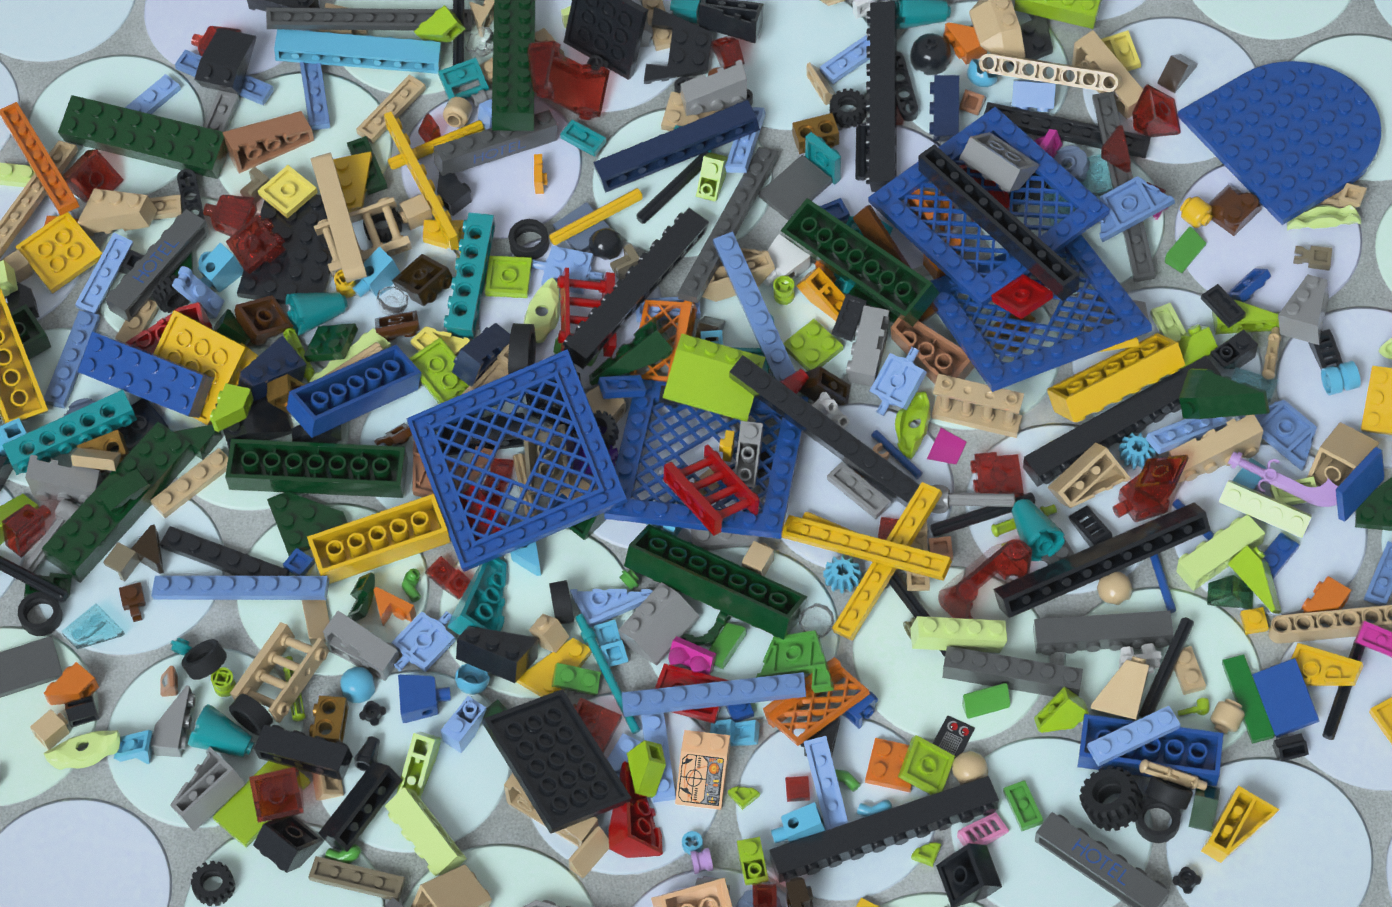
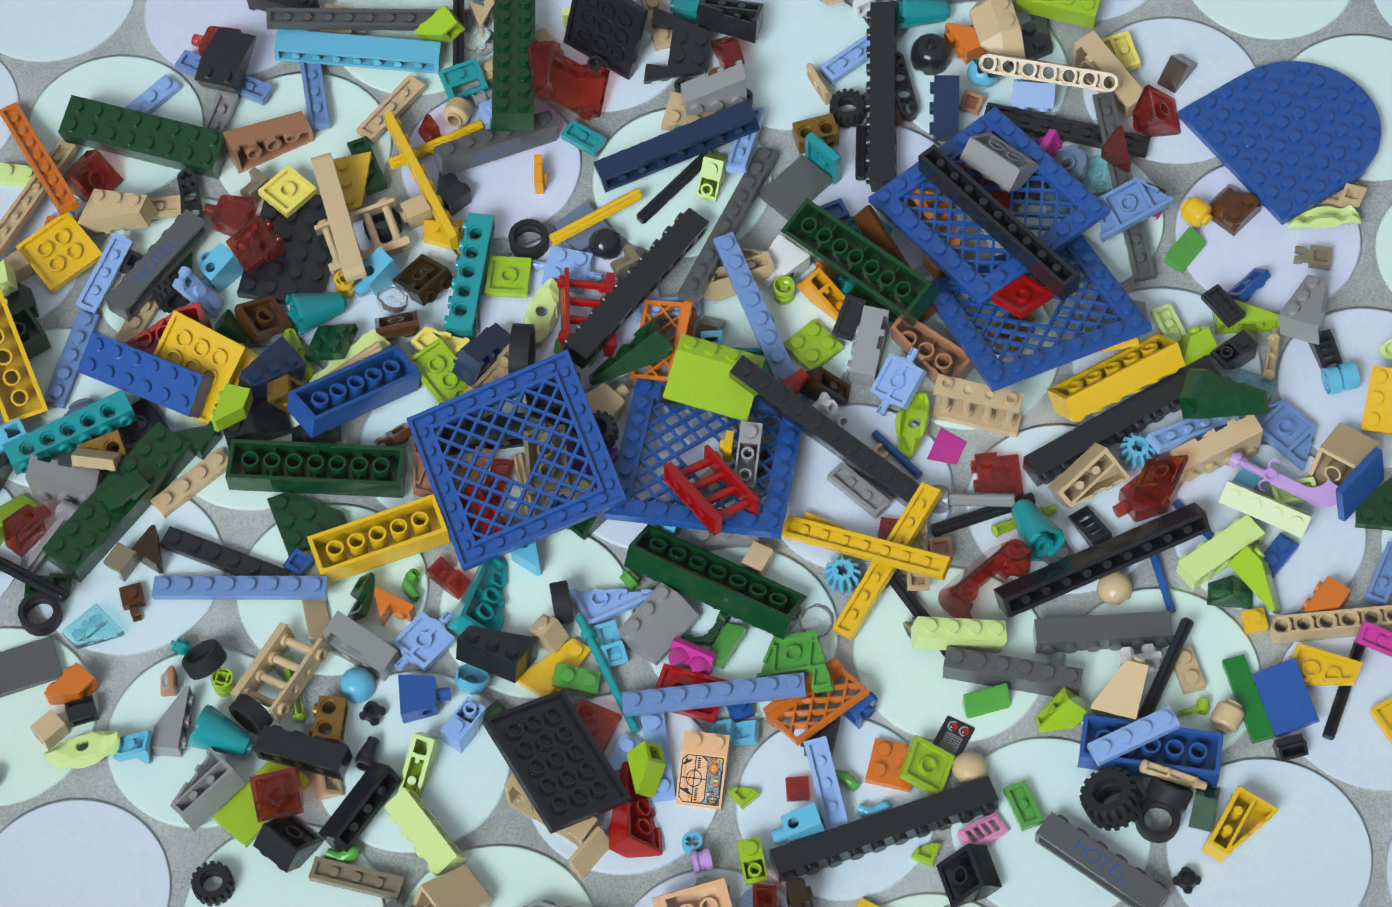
blue plate [598,375,646,399] -> none

